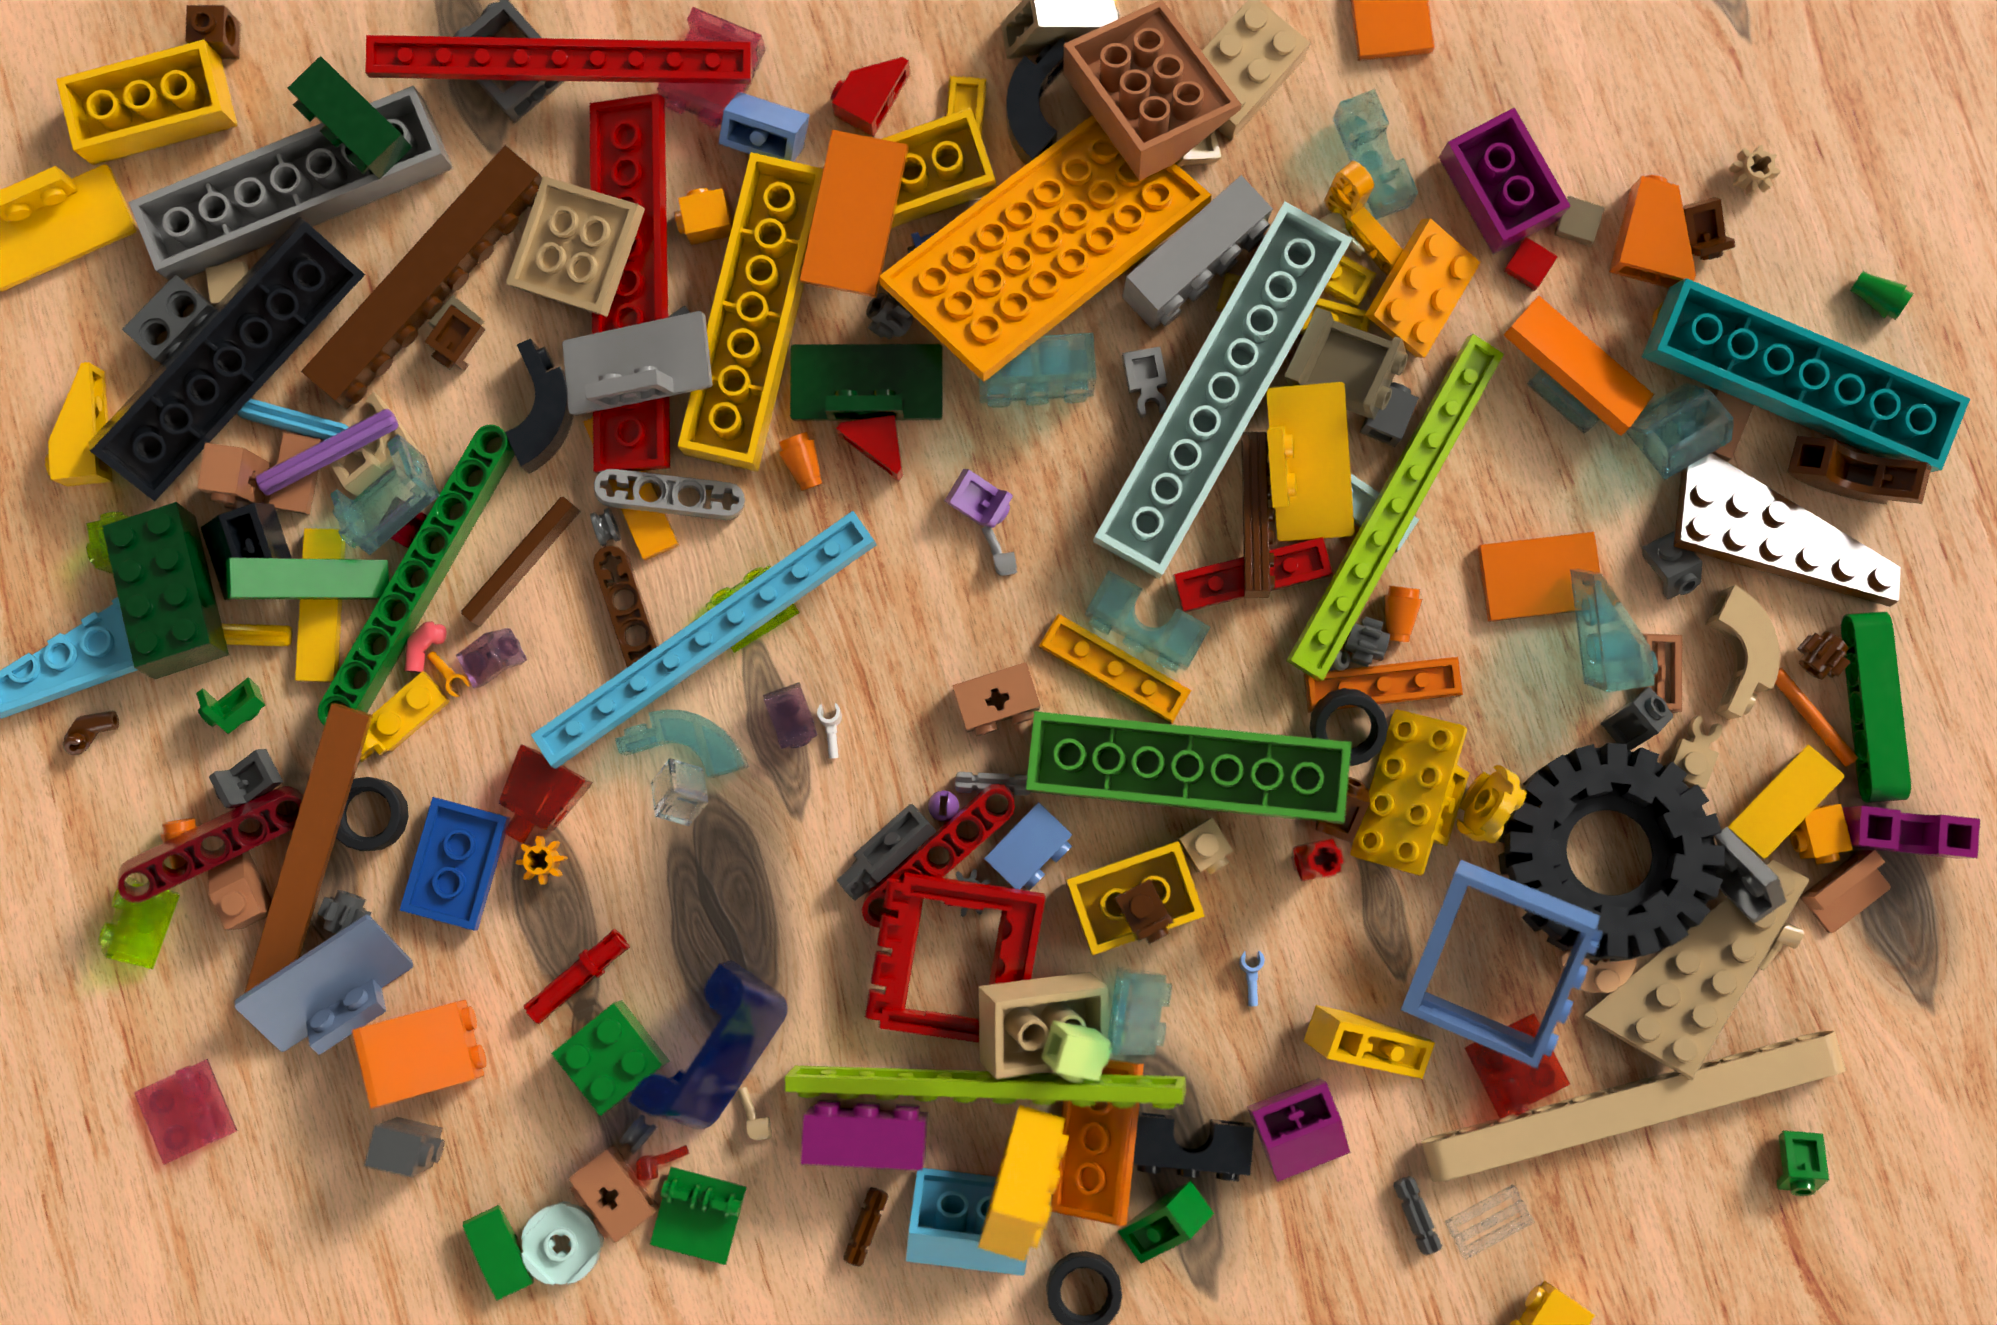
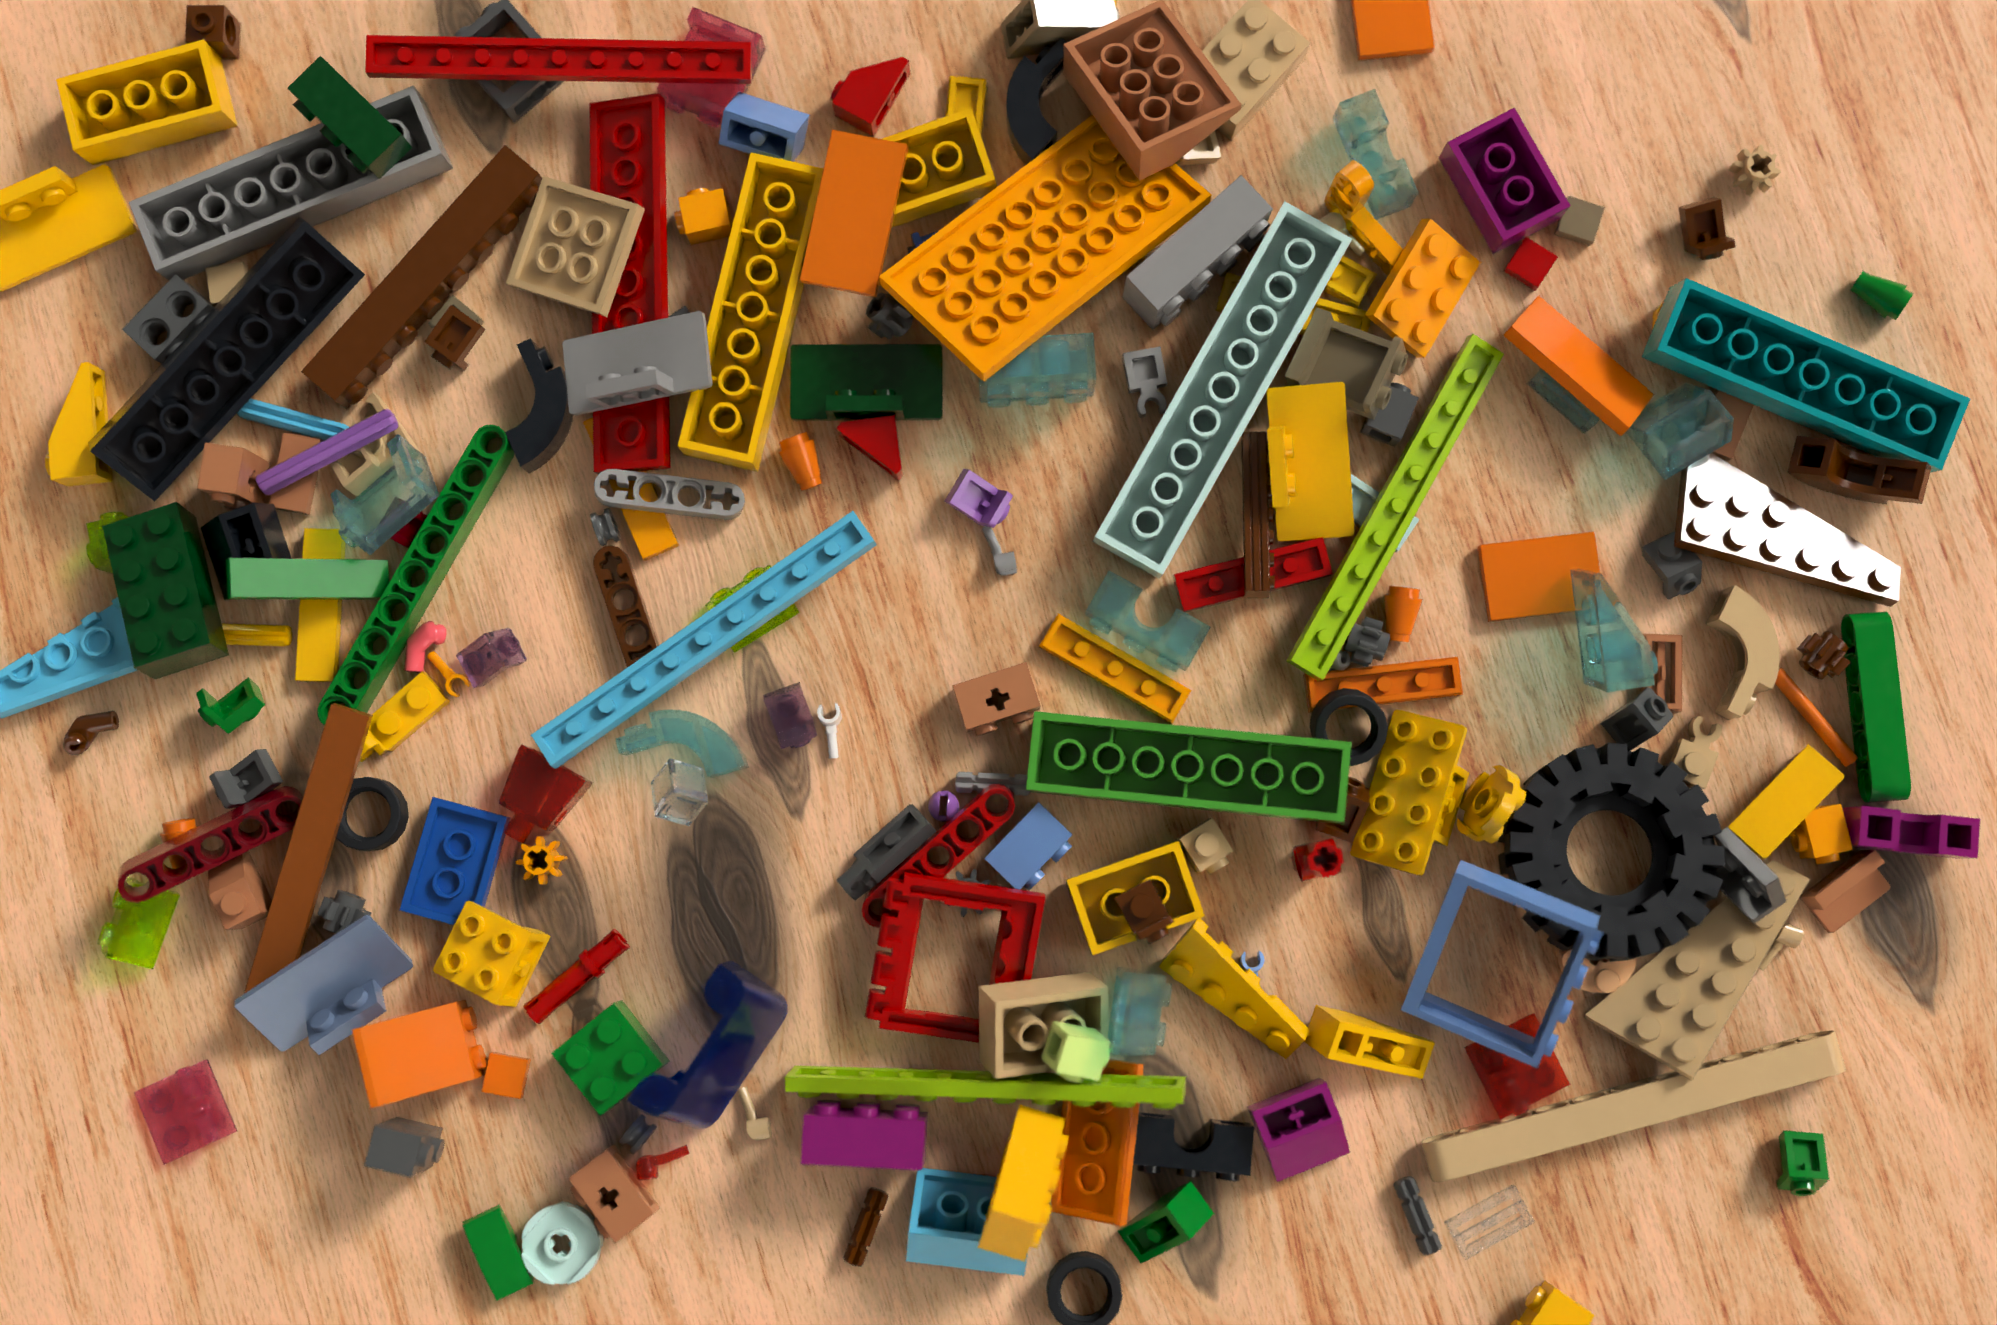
reddish brown tile [461,497,581,627] -> none
green hinge [650,1166,747,1265] -> none
orange slope [1609,175,1696,288] -> none
none -> yellow bracket [433,901,551,1007]
none -> orange tile [482,1052,531,1099]
none -> yellow wing [1158,917,1310,1059]

